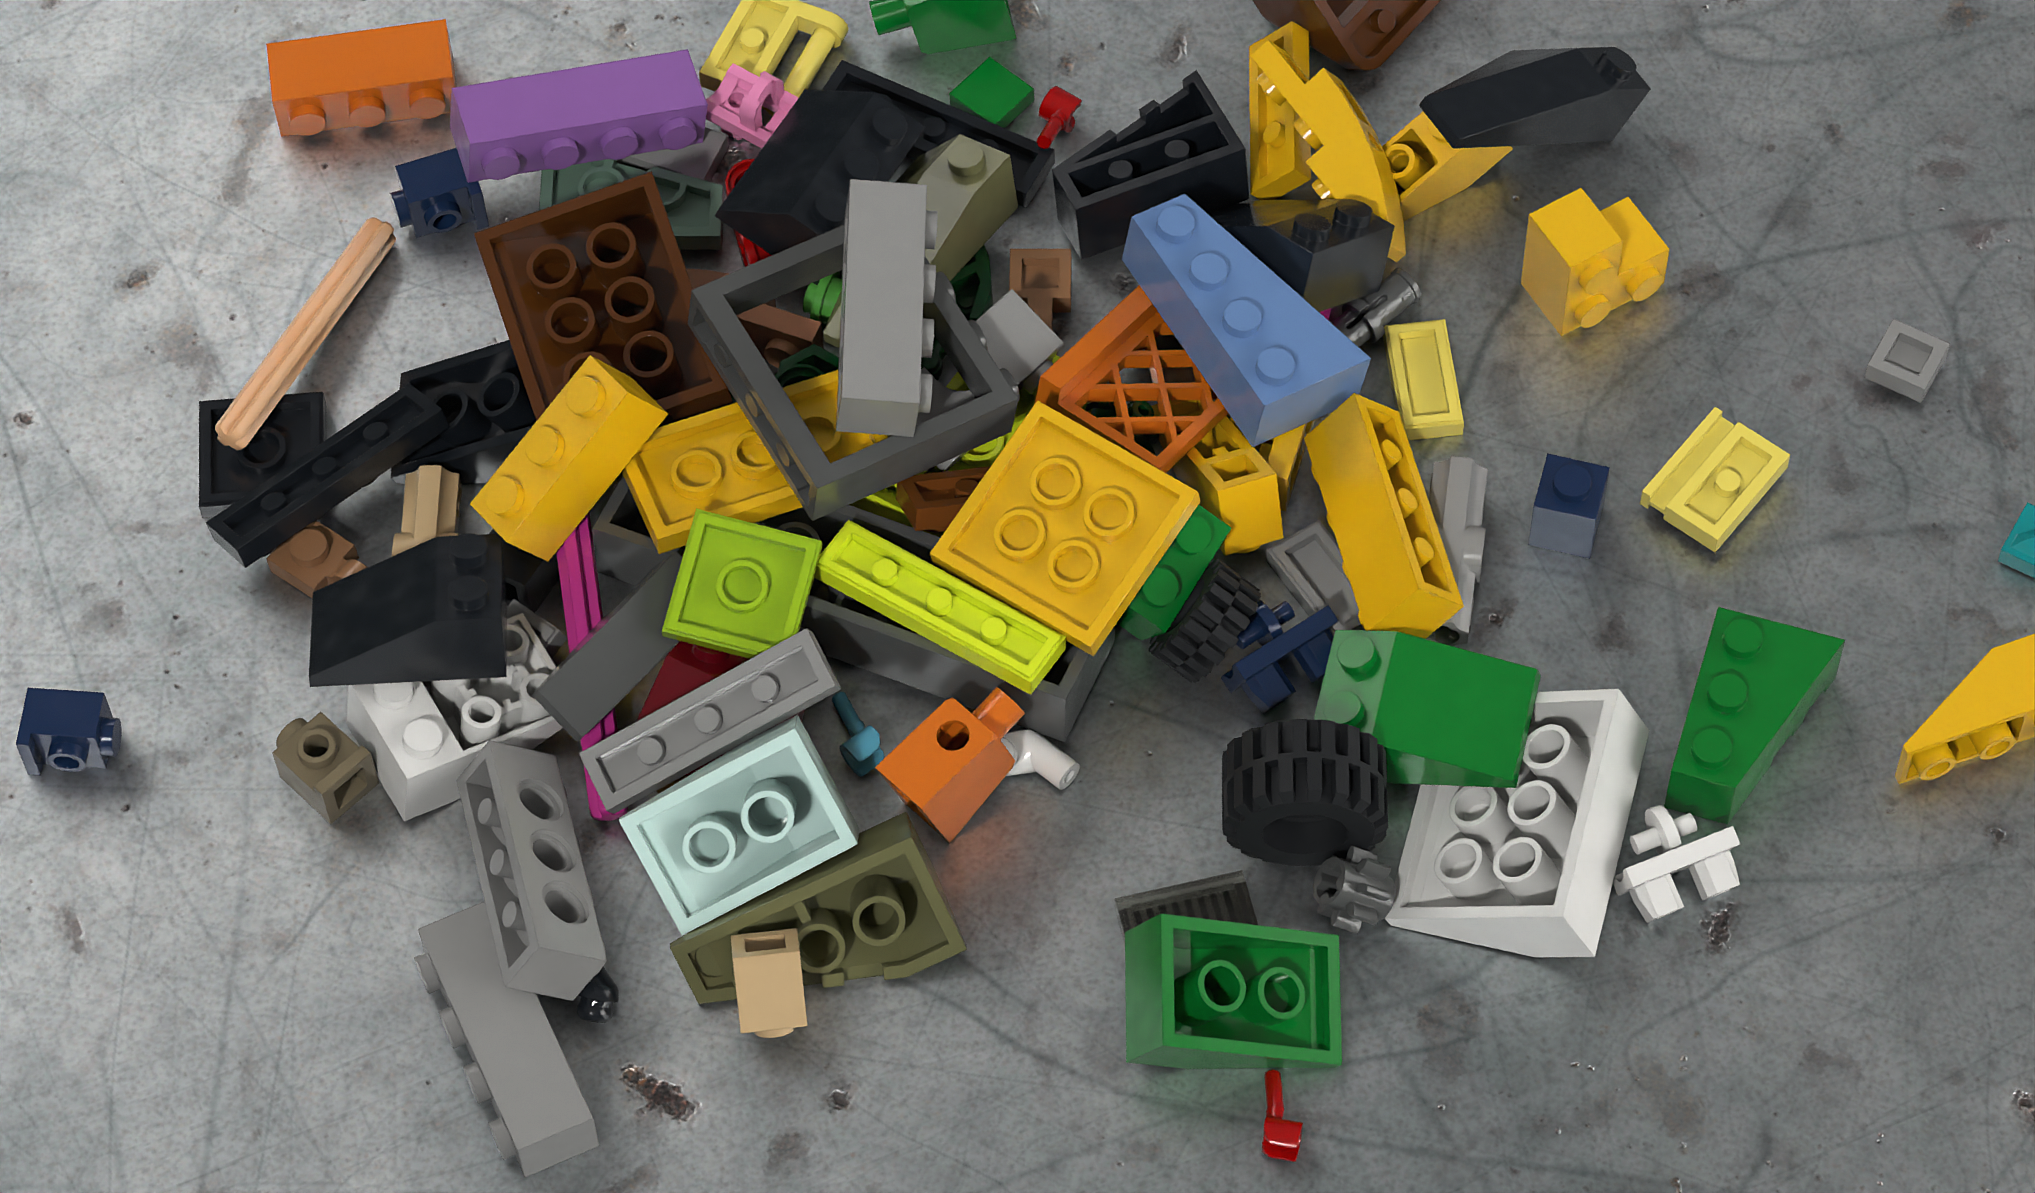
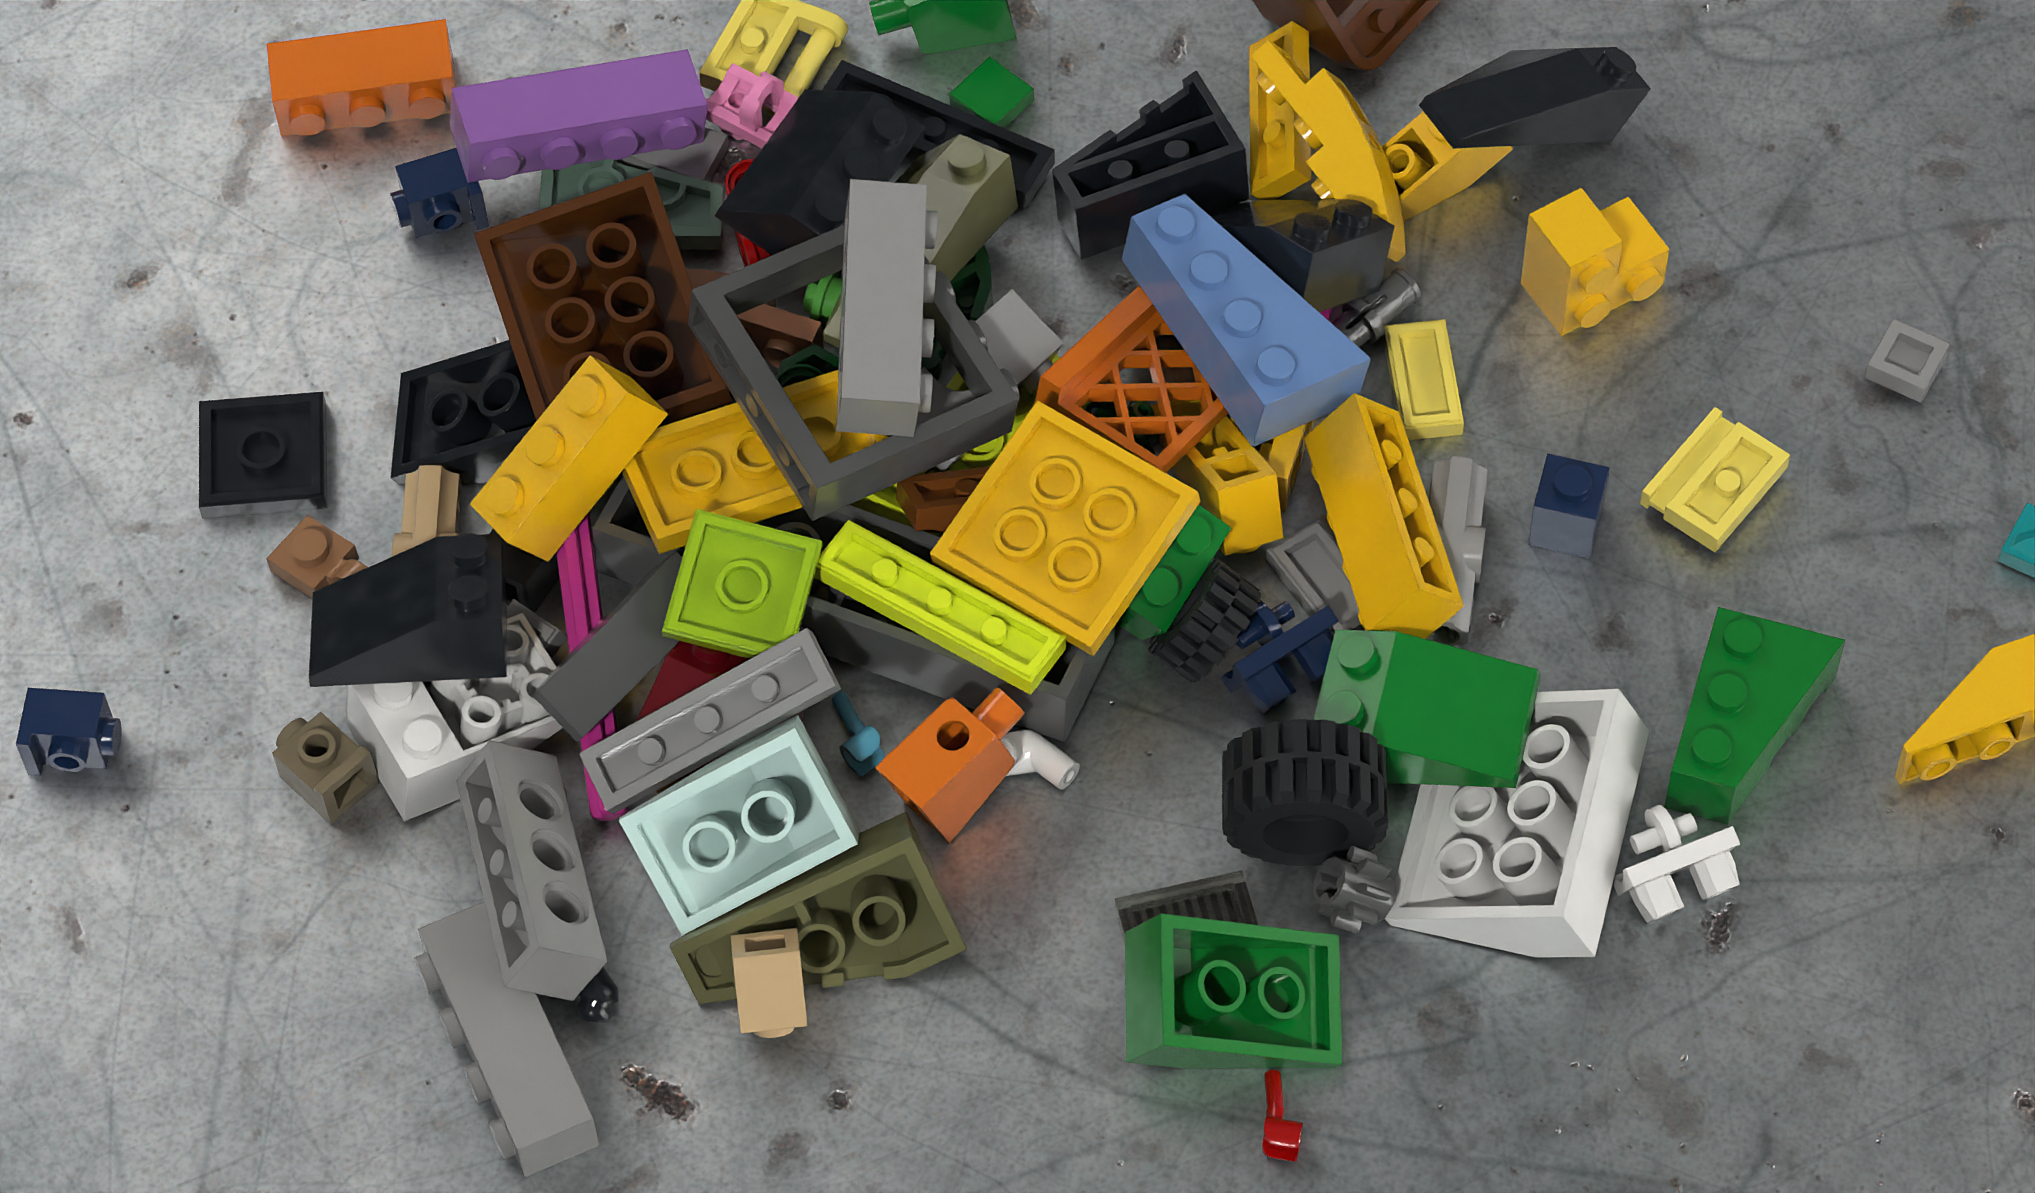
black plate [206,383,450,568] -> none
light nougat axle [215,217,396,450] -> none
medium nougat plate [1009,249,1072,331] -> none
red hand [1037,86,1082,149] -> none

